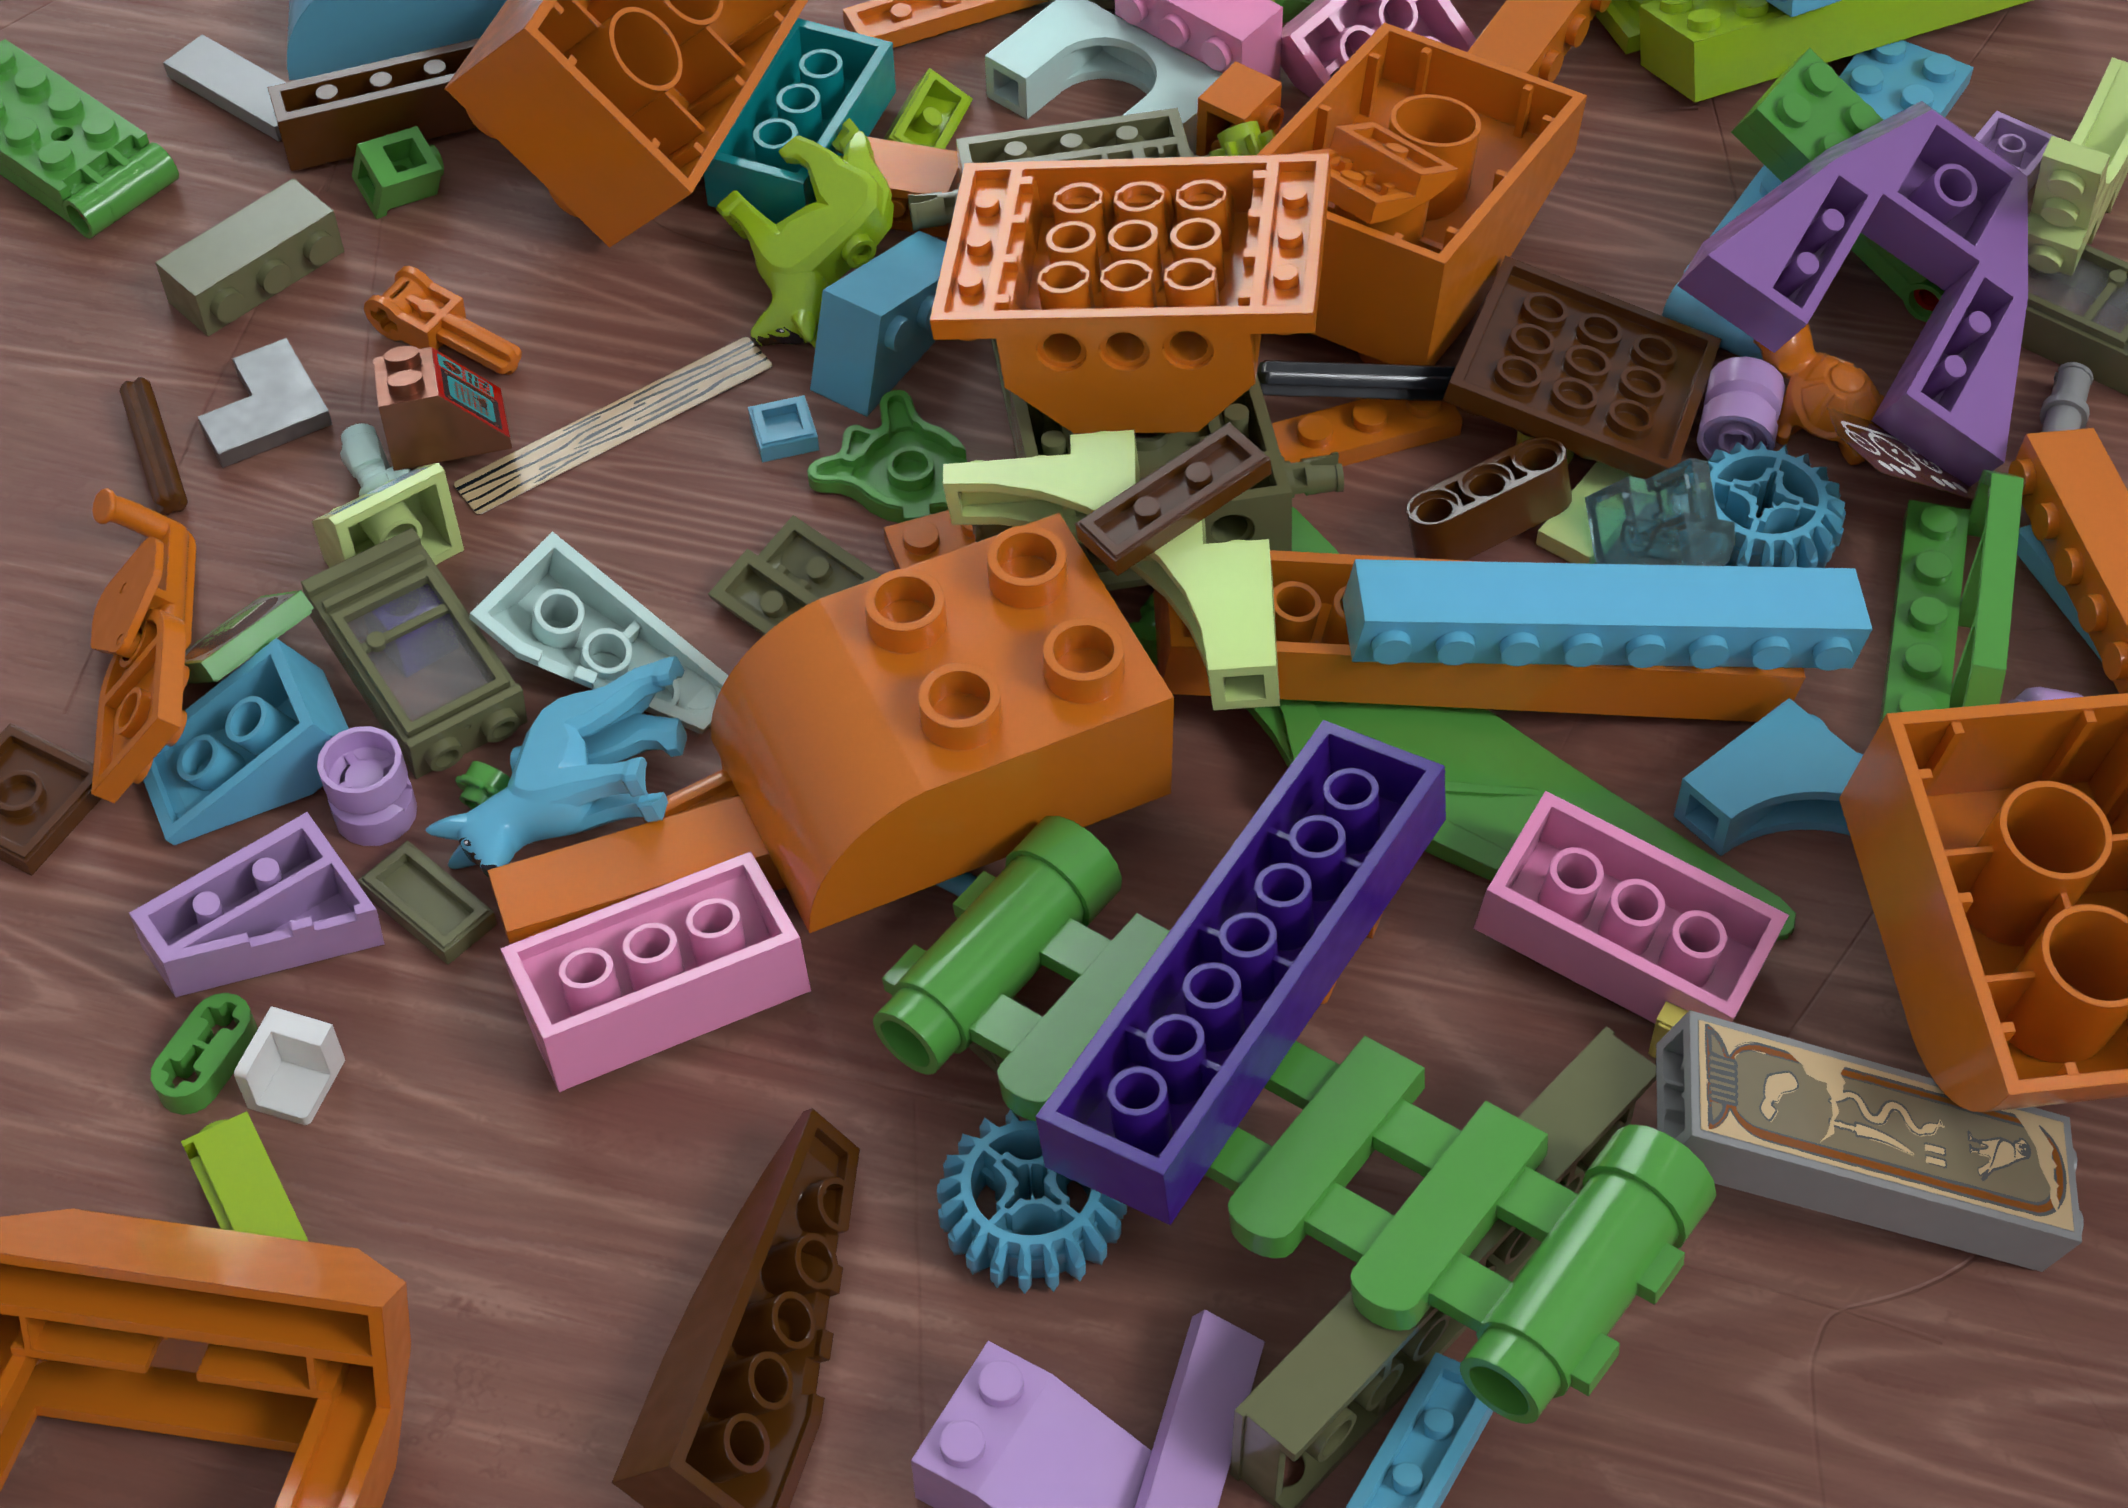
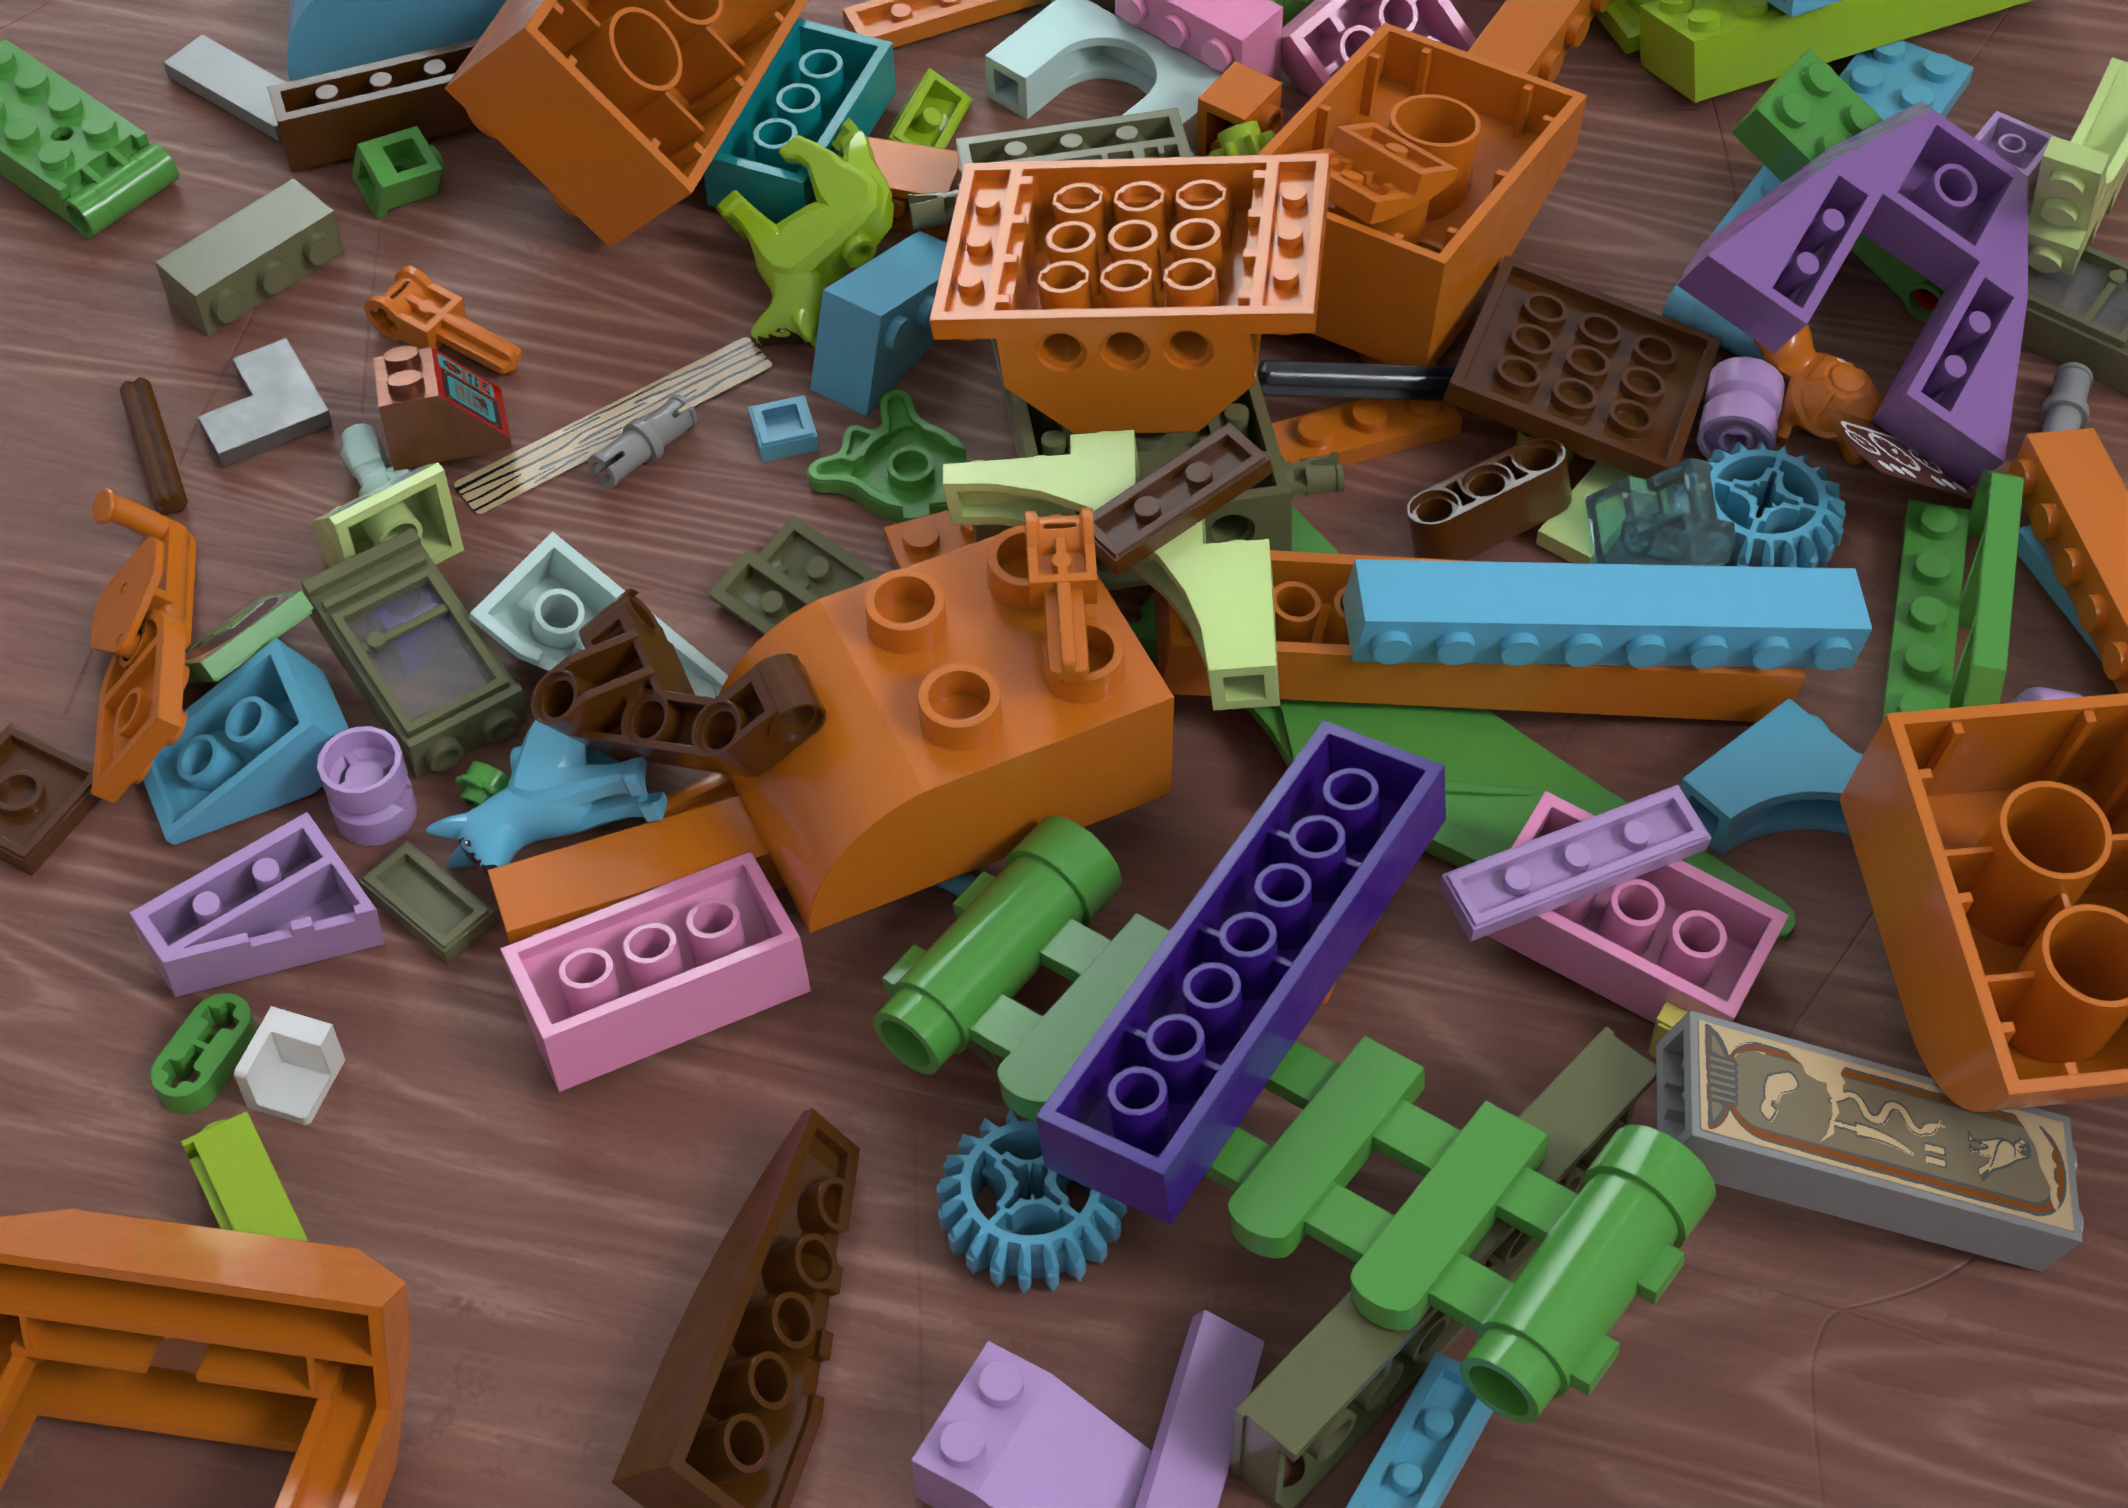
none -> reddish brown connector [531,588,826,777]
none -> light grey pin [588,394,698,489]
none -> orange connector [1024,508,1098,684]
none -> lavender tile [1438,785,1712,942]

